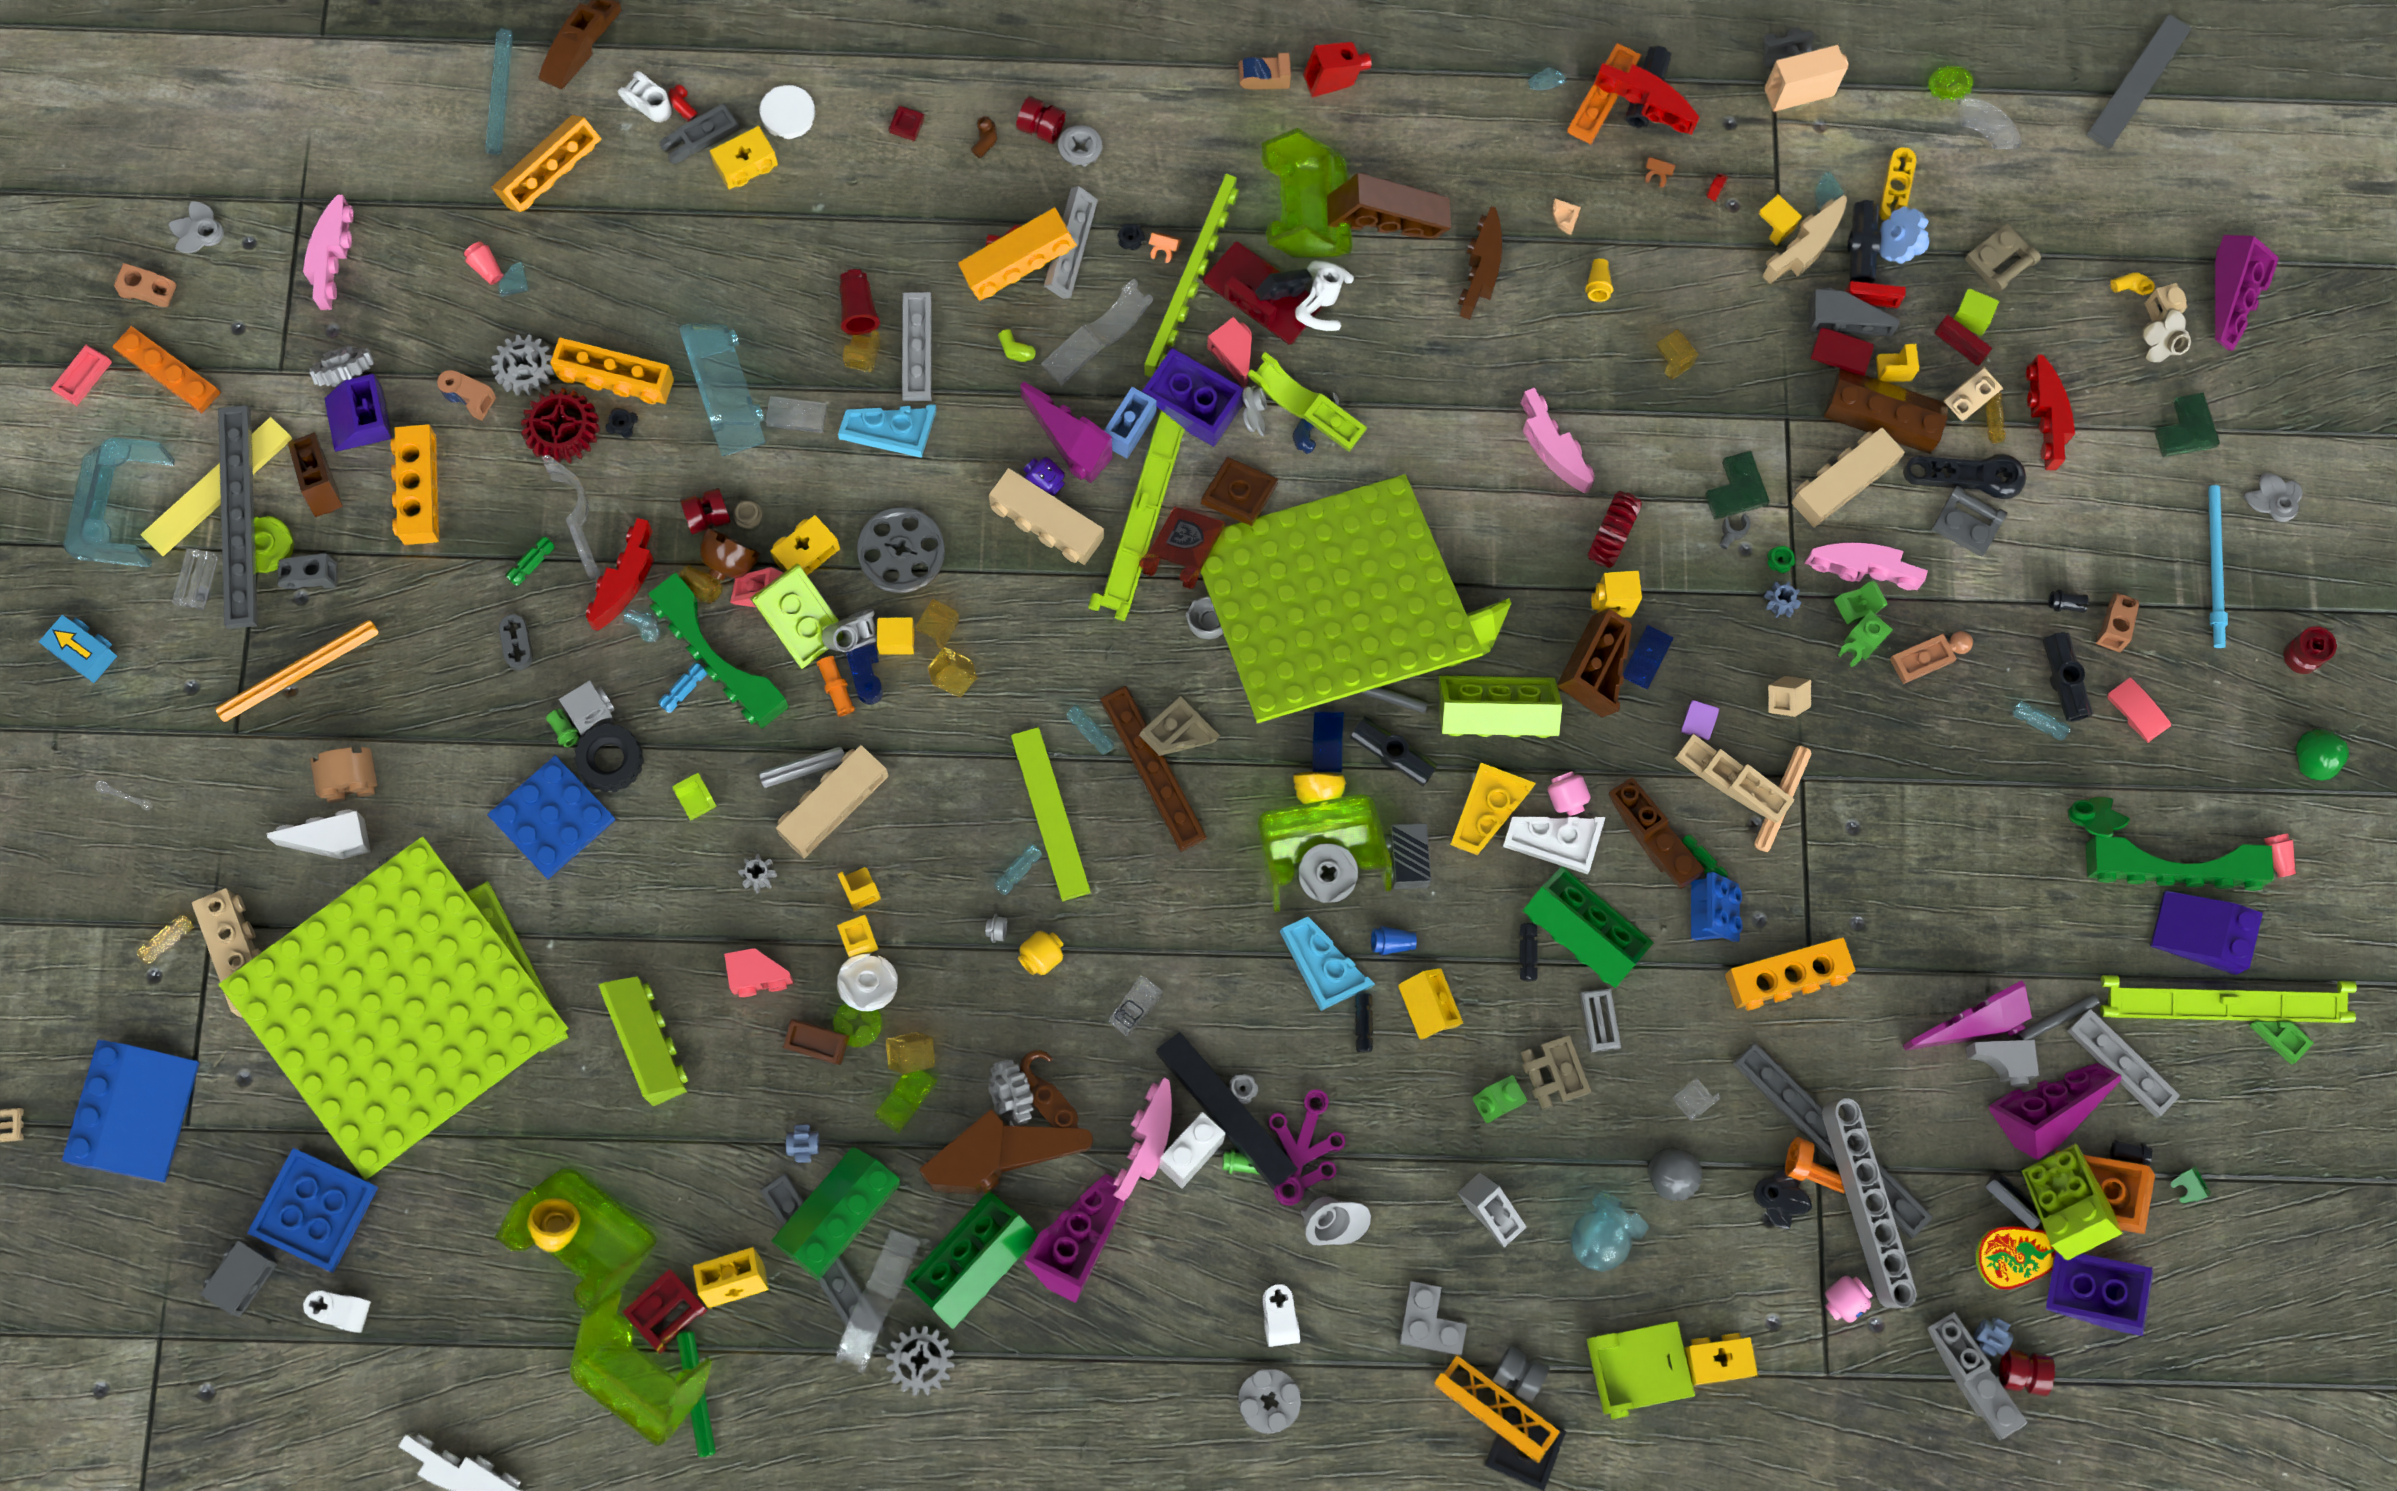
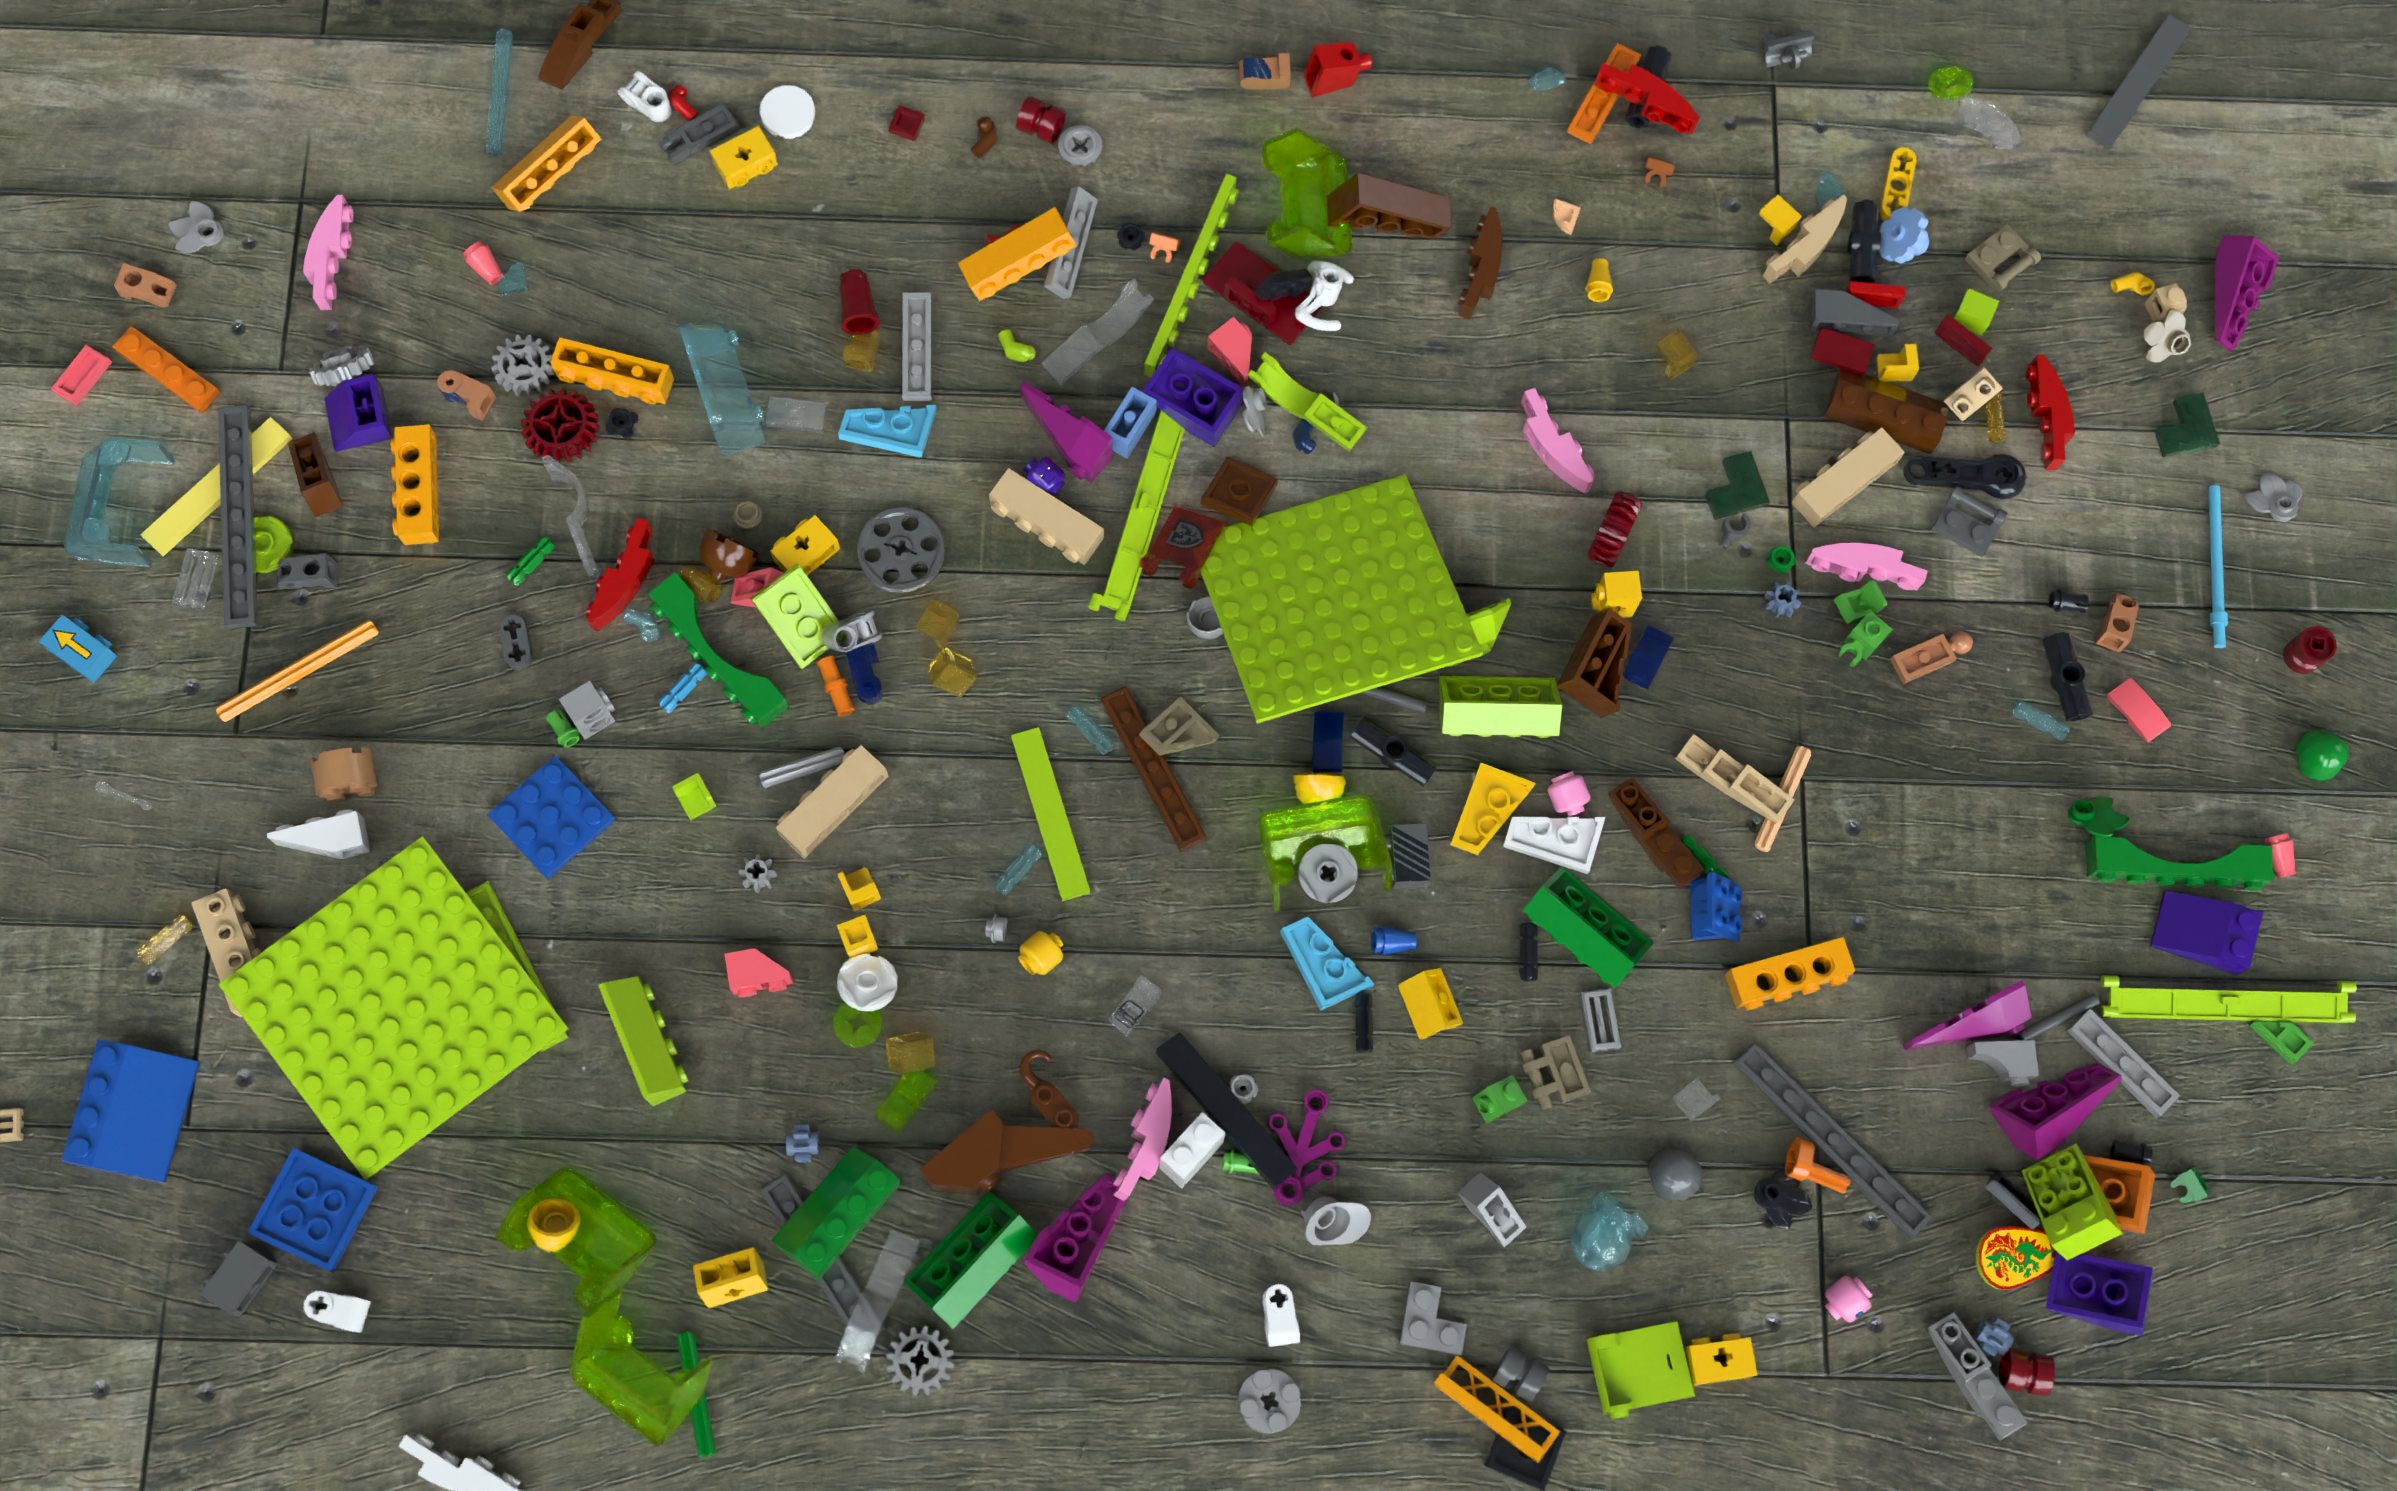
black tyre [574,723,644,792] -> none
dark red plate [622,1268,708,1354] -> none
dark red wheel [680,487,731,535] -> none
reddish brown tile [783,1019,850,1065] -> none
yellow panel [877,617,915,655] -> none
light grey gear [989,1059,1033,1126] -> none
medium lavender slope [1681,700,1719,741] -> none
red tile [1707,173,1729,202] -> none
light nougat brick [1764,45,1848,112] -> none
tan panel [1768,676,1811,717] -> none
light grey beam [1822,1098,1916,1308] -> none

